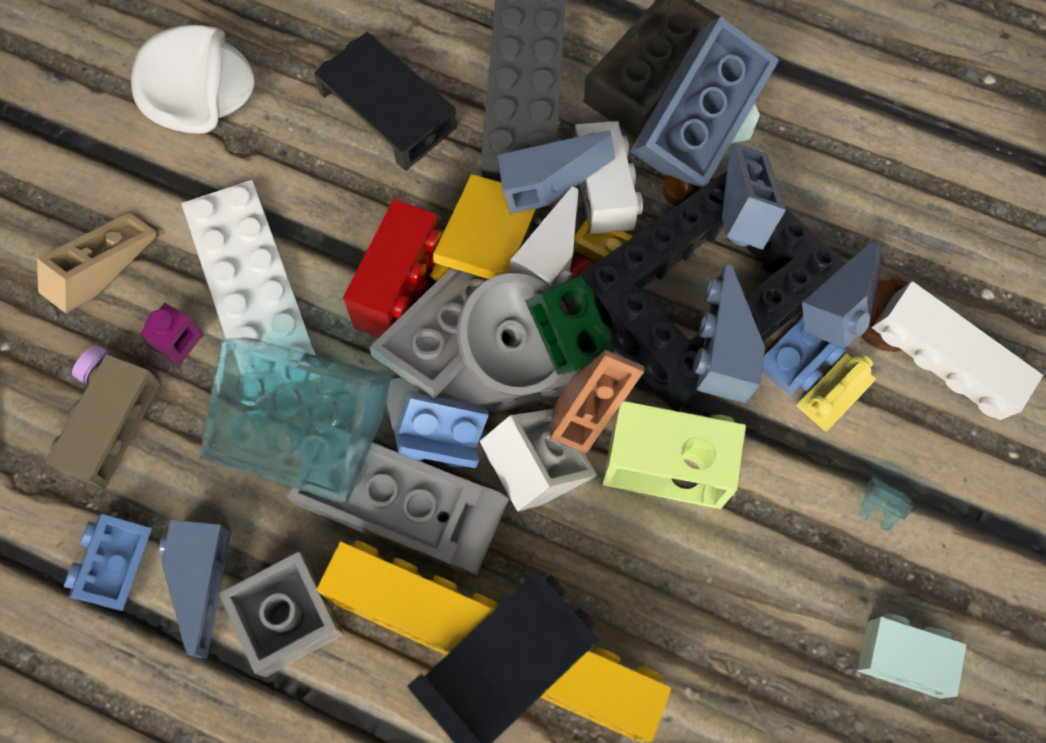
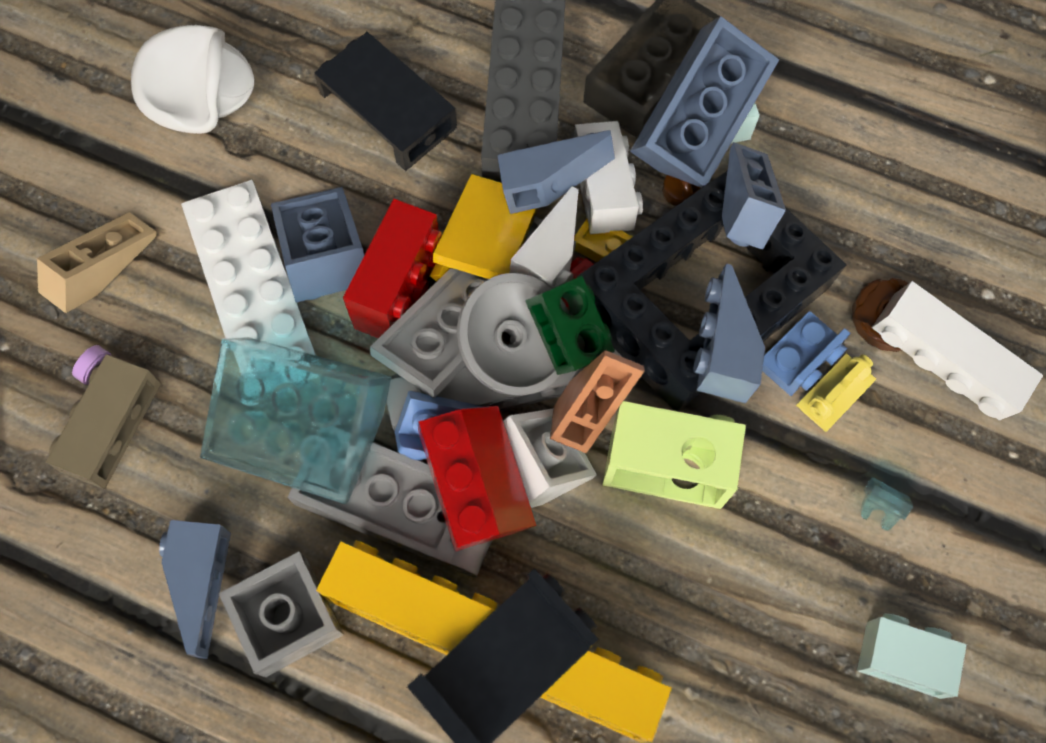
medium blue bracket [63,514,152,611] -> none
magenta brick [140,302,203,366] -> none
sand blue slope [802,241,880,348] -> none
none -> sand blue slope [271,187,364,302]
none -> red slope [418,406,537,552]

